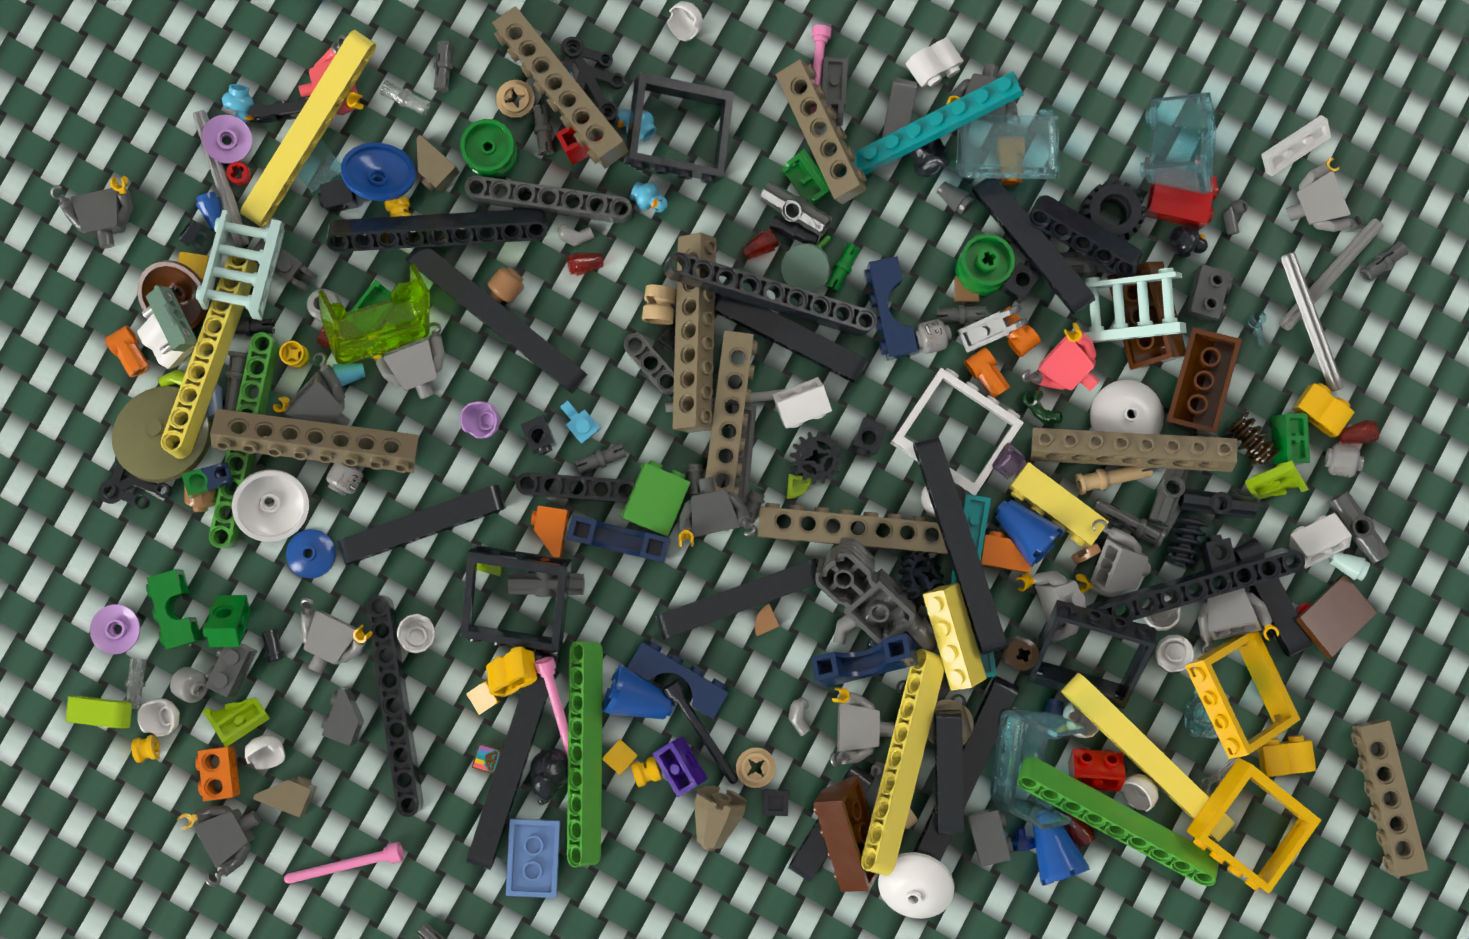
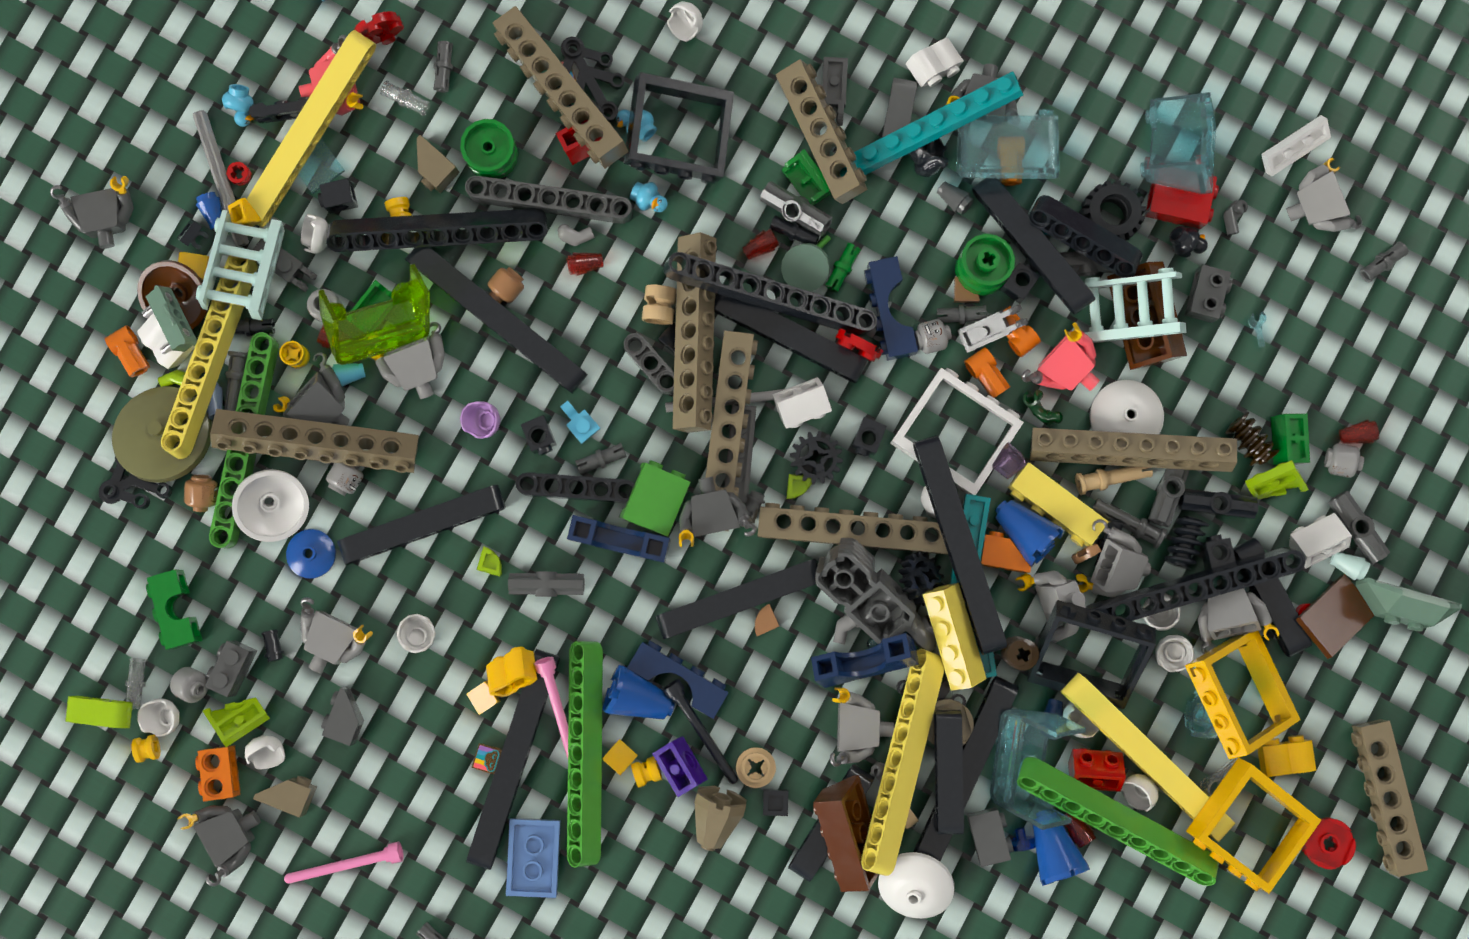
lavender dish [90,605,141,654] -> none
leg [181,463,234,499] -> none
lavender dish [202,115,252,163] -> none
green brick [203,595,251,647] -> none
blue dish [341,143,416,201] -> none
black beam [367,595,423,817] -> none
black window [460,545,572,654] -> none
tan gear [496,80,535,119] -> none
black hair [530,748,568,806] -> none
orange slope [531,506,570,558] -> none
dark grey pin [532,104,554,156] -> none
dark grey pin [685,464,705,494] -> none
light grey arm [789,698,811,736] -> none
bright pink piece [810,25,831,115] -> none
reddish brown slope [1166,327,1242,437] -> none
light grey axle [1279,218,1383,331] -> none
axle [1281,252,1344,392] -> none
yellow brick [1292,383,1355,438] -> none
none -> yellow slope [228,198,262,227]
none -> white hair [301,214,329,254]
none -> red plate [354,11,404,45]
none -> red plate [835,328,884,362]
none -> red plate [1302,817,1356,870]
none -> sand green wedge [1356,577,1462,631]

